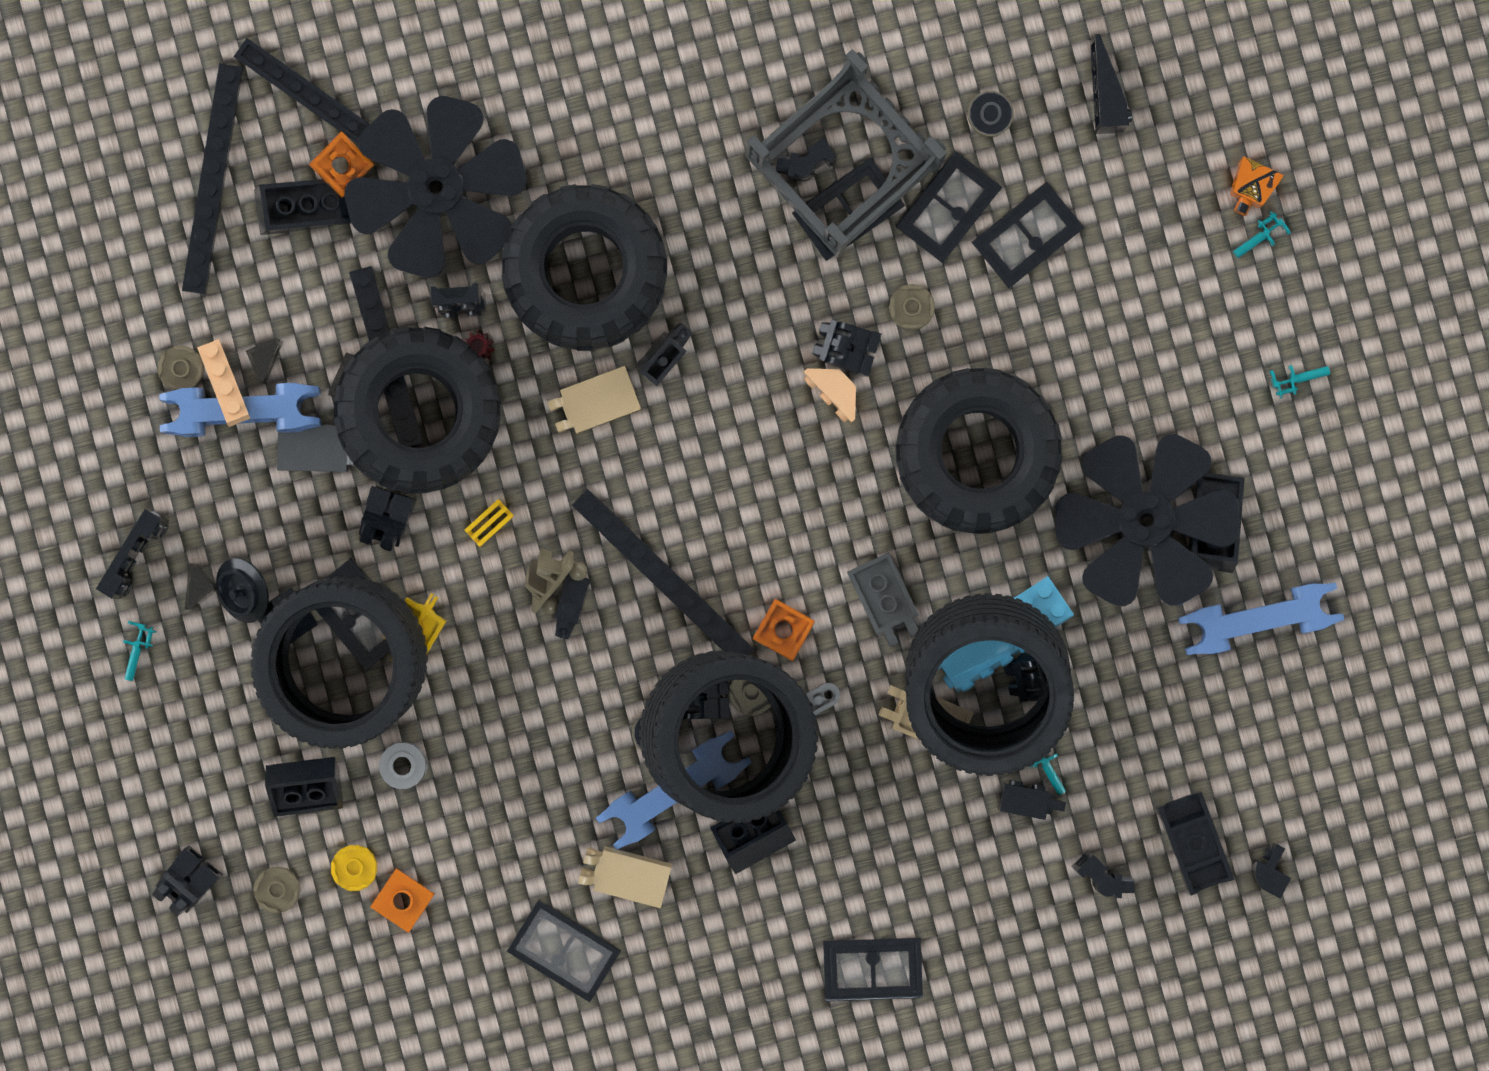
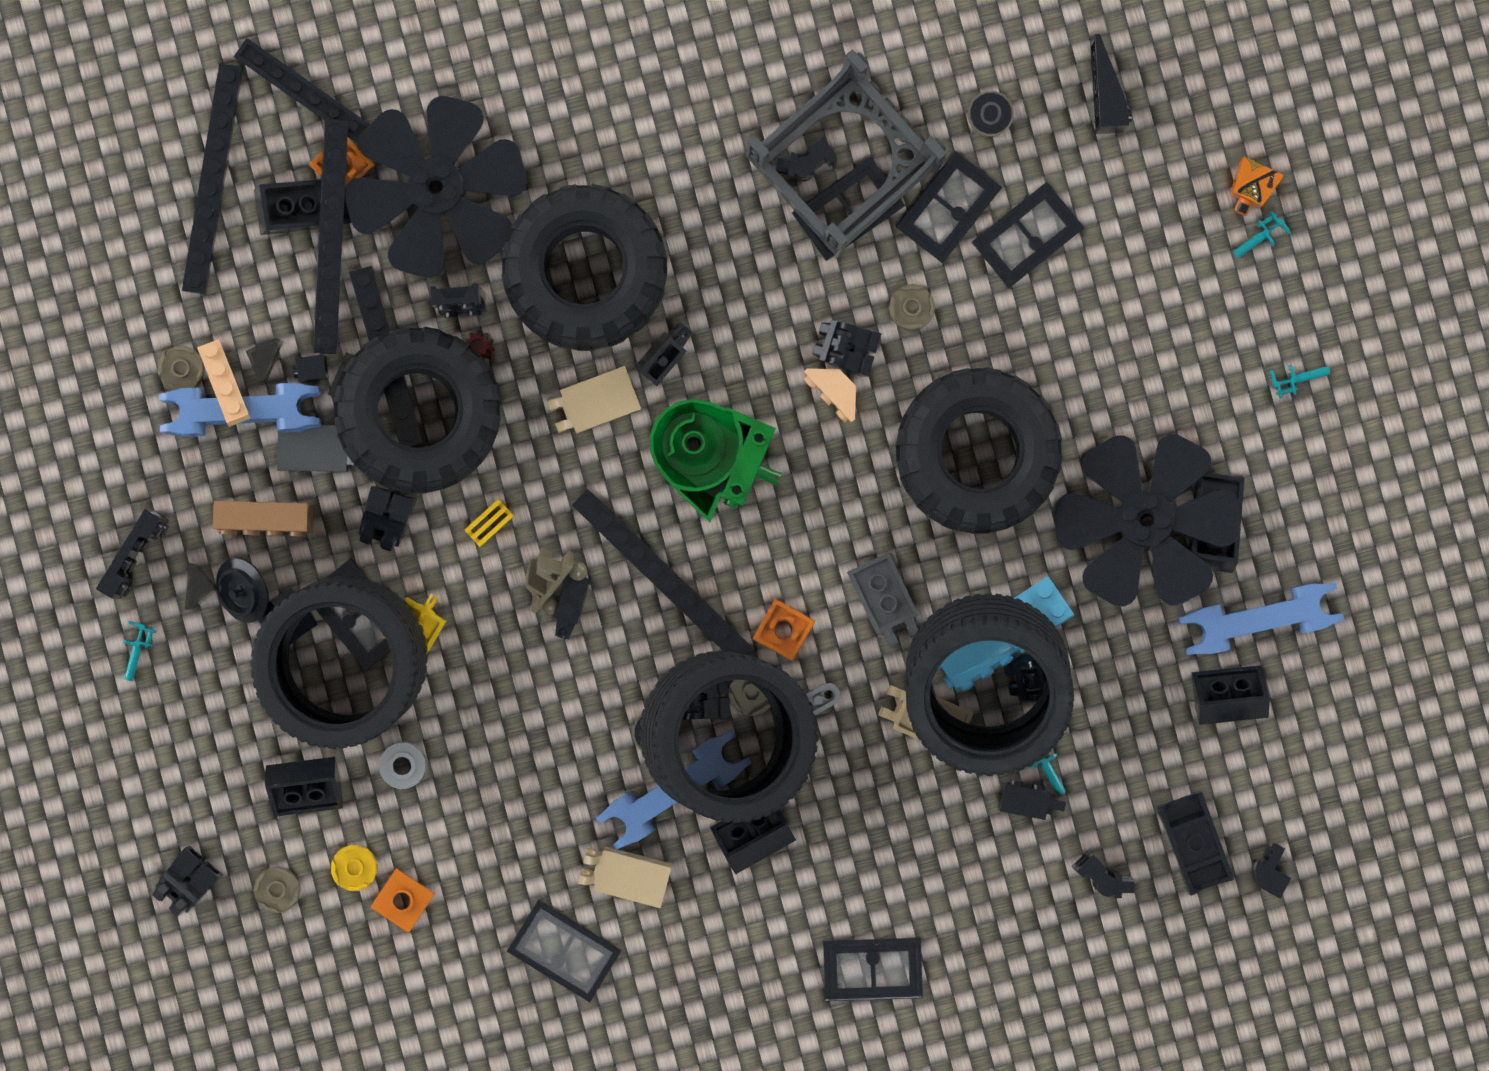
none -> medium nougat brick [213,501,314,537]
none -> black brick [292,354,329,383]
none -> black plate [312,120,348,354]
none -> green animal [650,399,782,523]
none -> black slope [1192,665,1270,725]

